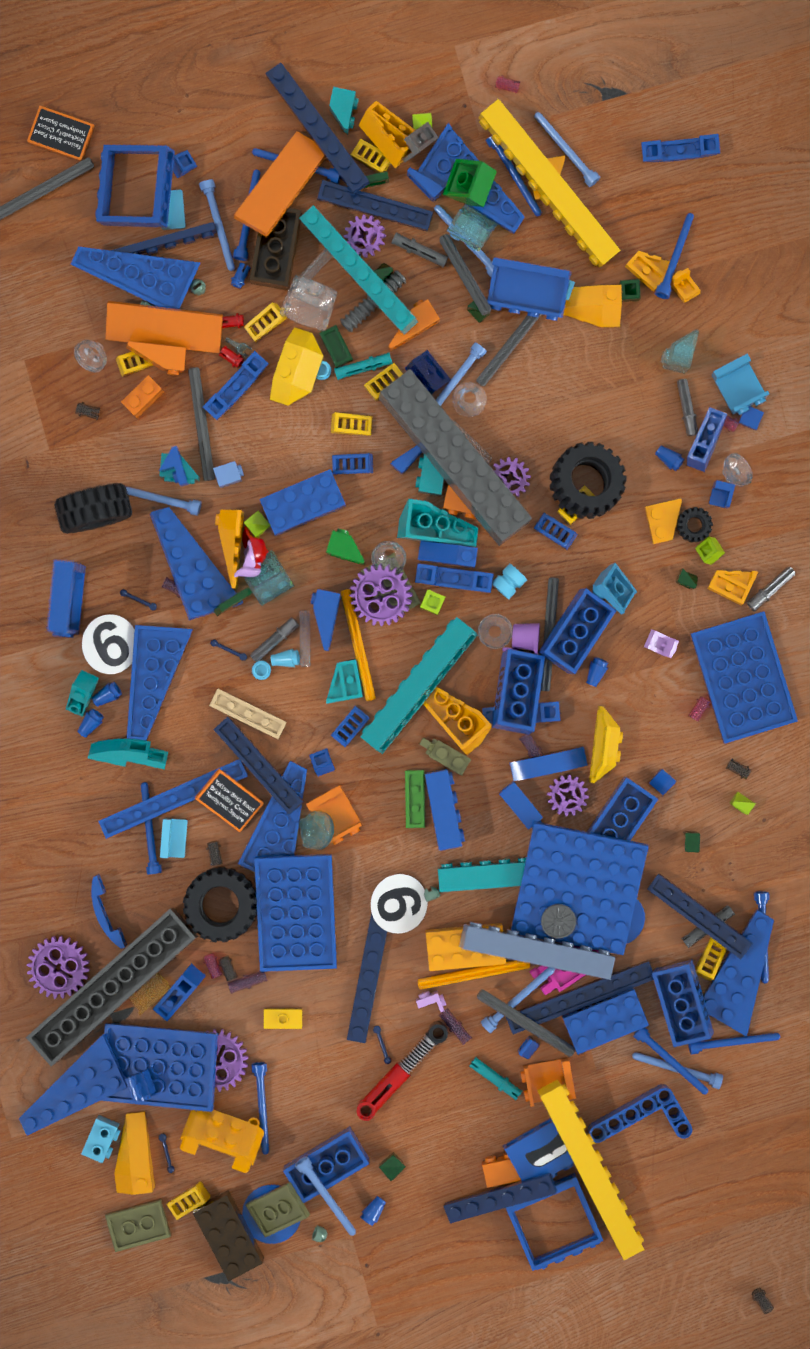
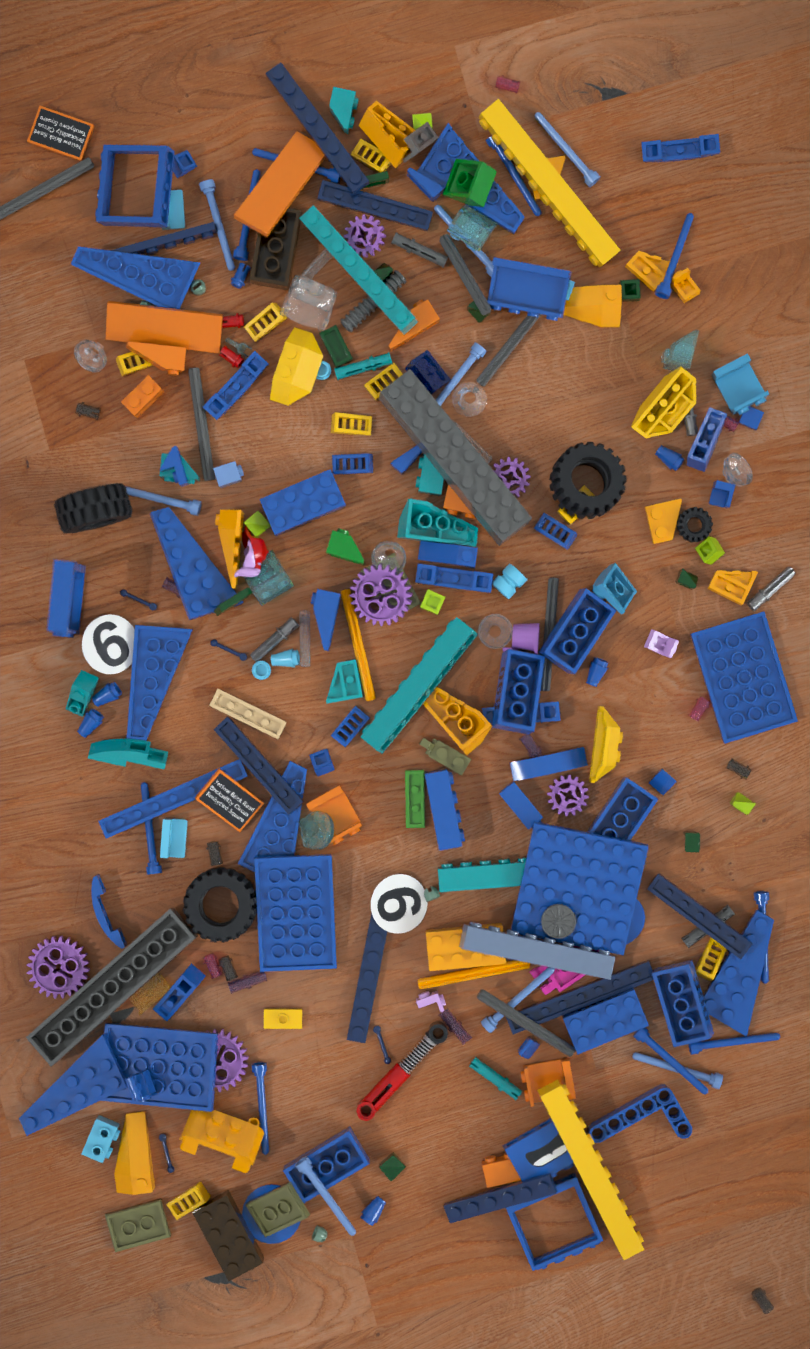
none -> yellow wedge [631,366,696,439]

